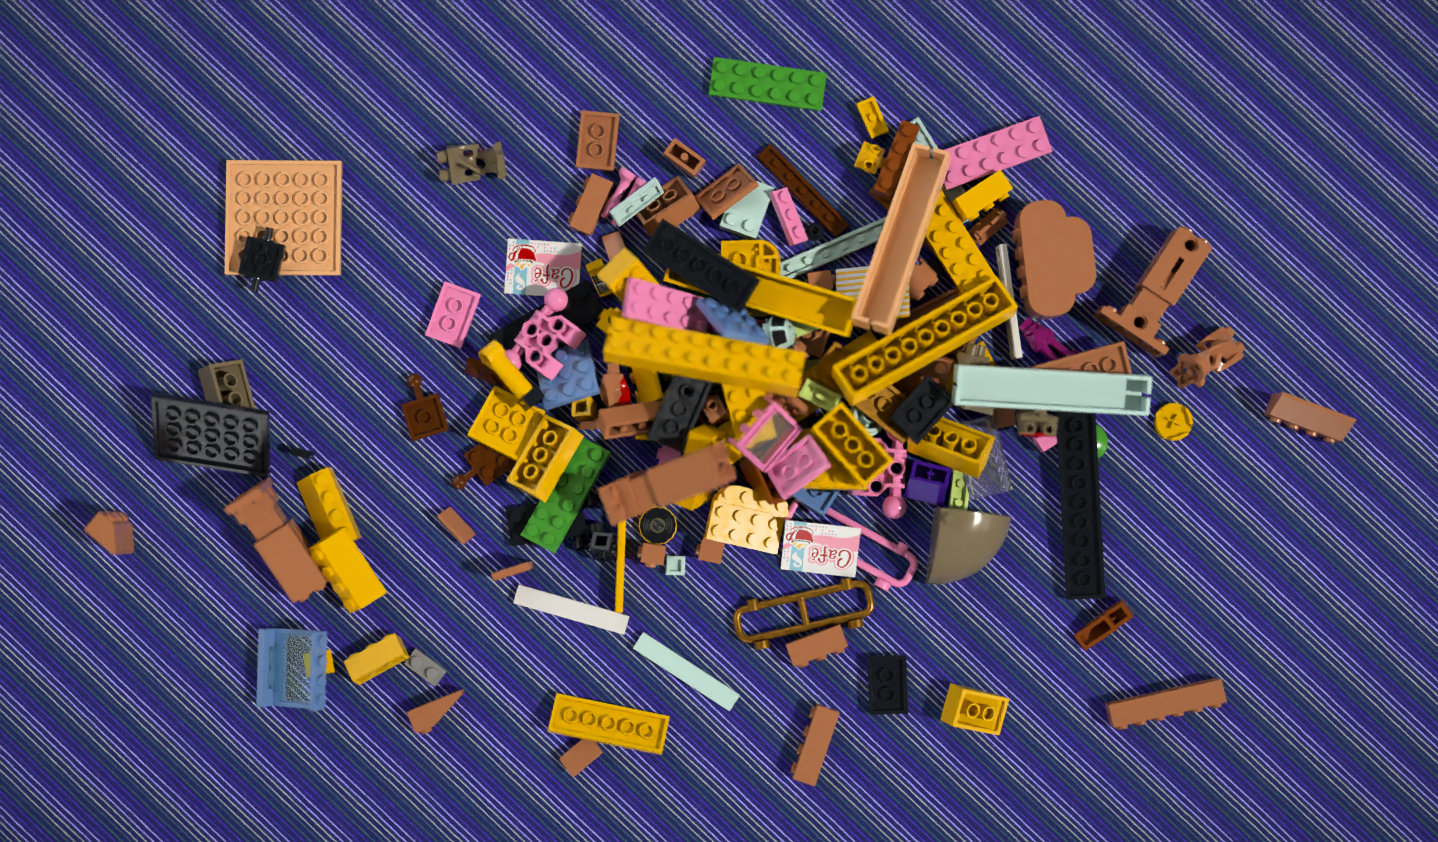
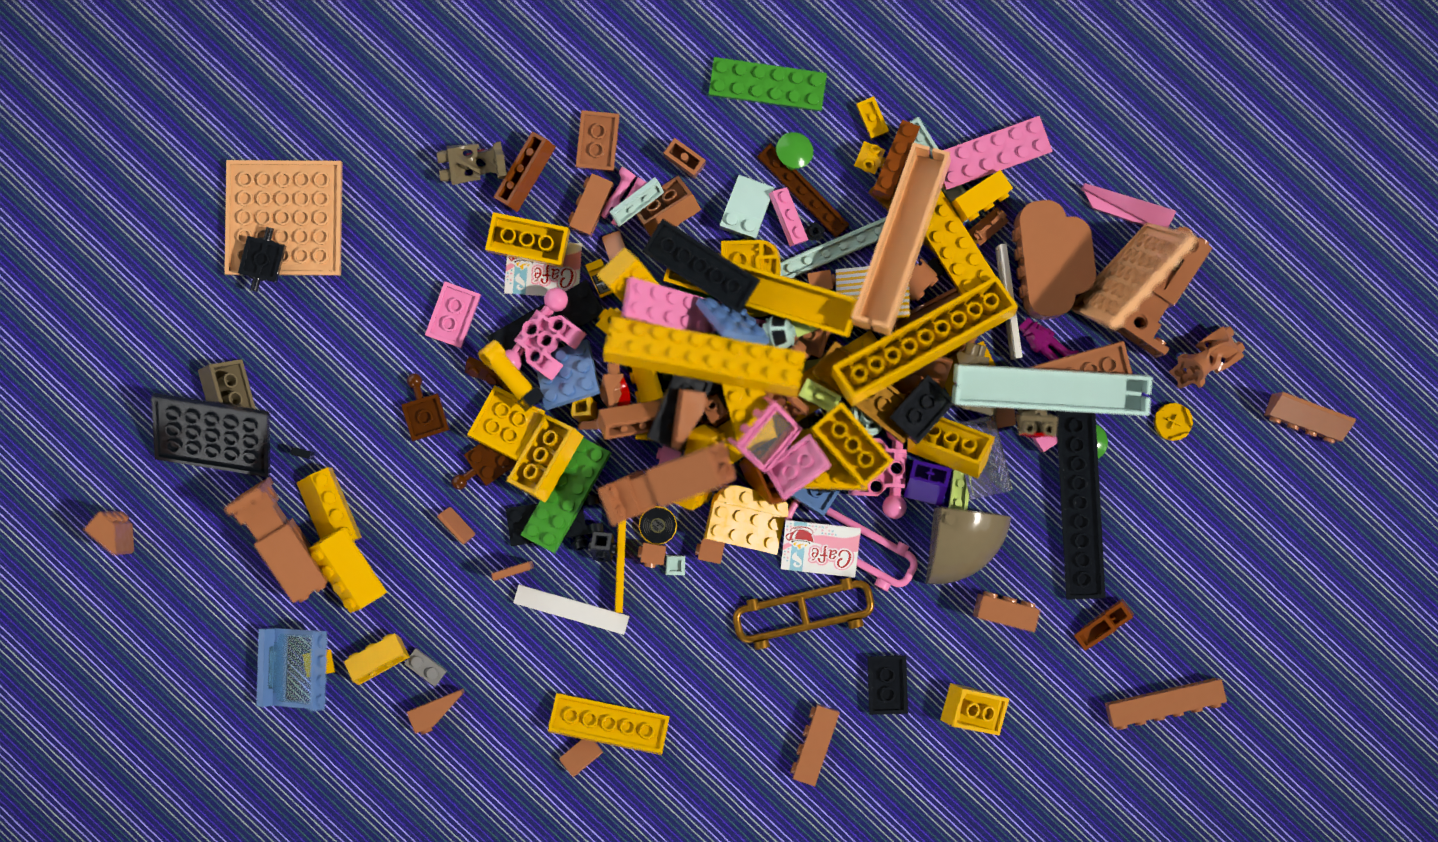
light aqua tile [633,632,740,711] -> none
nougat tile [694,163,759,220] -> none
nougat brick [785,624,848,668] -> none
none -> yellow brick [485,212,570,268]
none -> dark orange brick [493,131,556,212]
none -> nougat slope [671,389,708,449]
none -> bright green dish [775,132,813,170]
none -> nougat brick [973,591,1040,632]
none -> light nougat plate [1071,222,1197,329]
none -> bright pink wedge [1081,183,1176,228]

